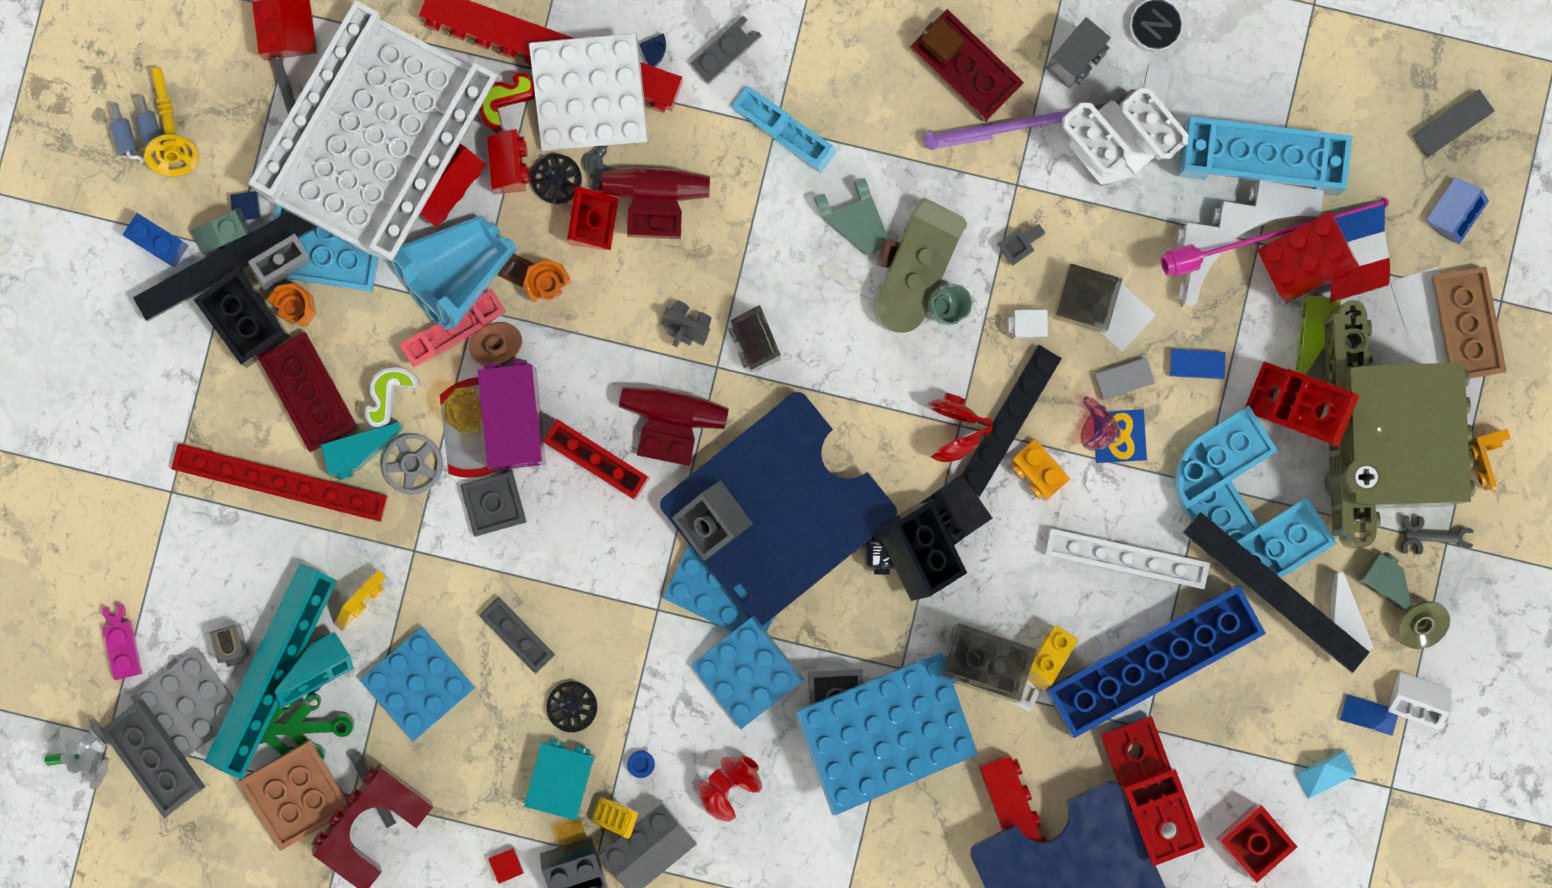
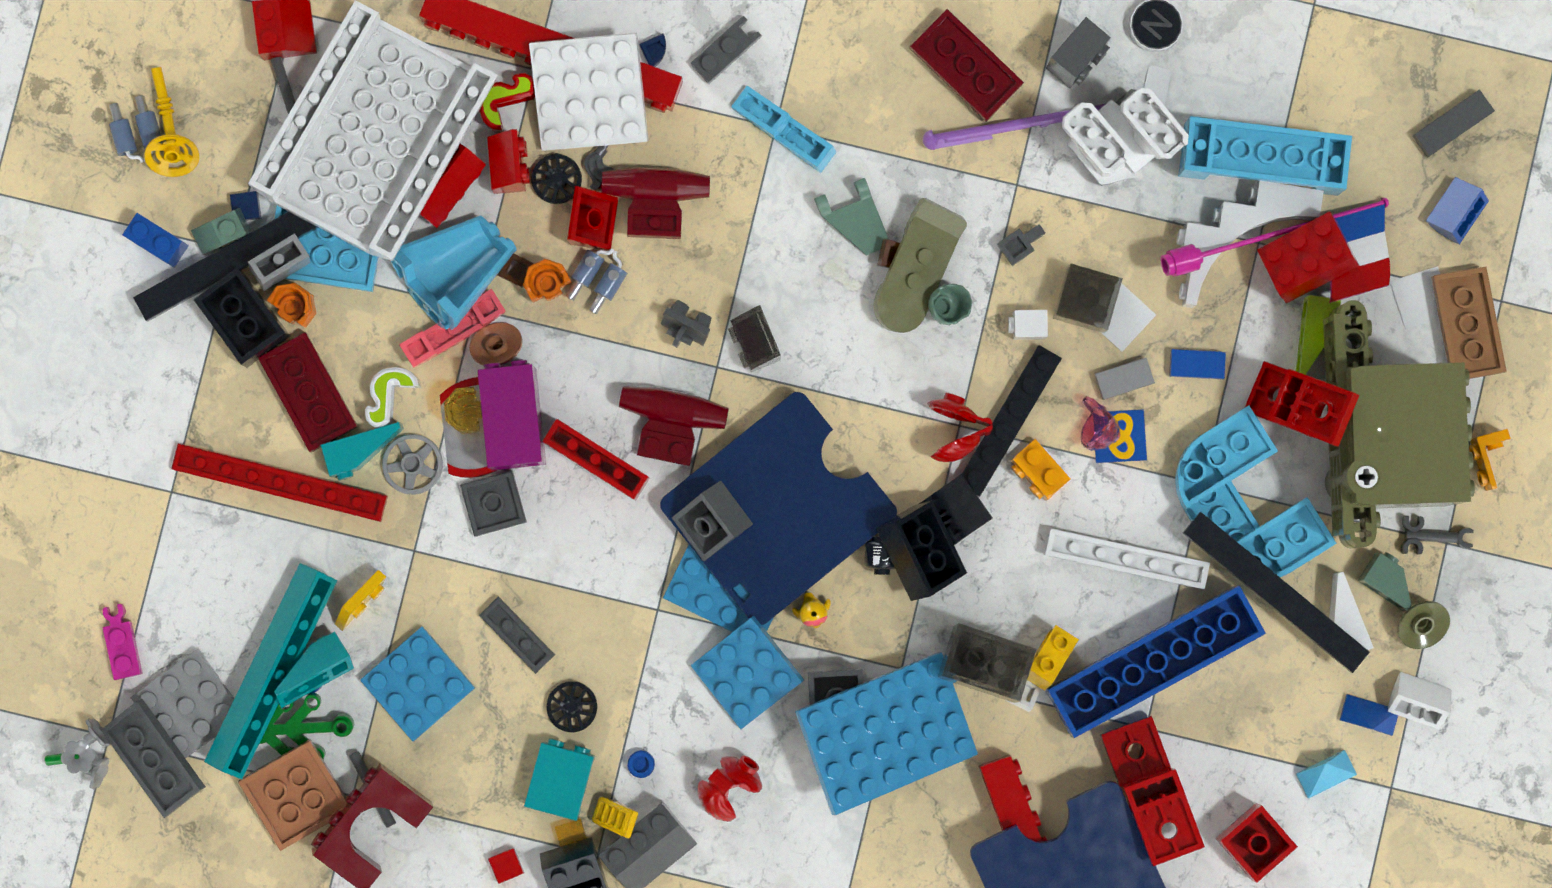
brick [209,624,249,667] -> none
reddish brown brick [921,19,964,65] -> none
none -> sand blue piece [566,248,628,314]
none -> yellow animal [792,592,831,628]

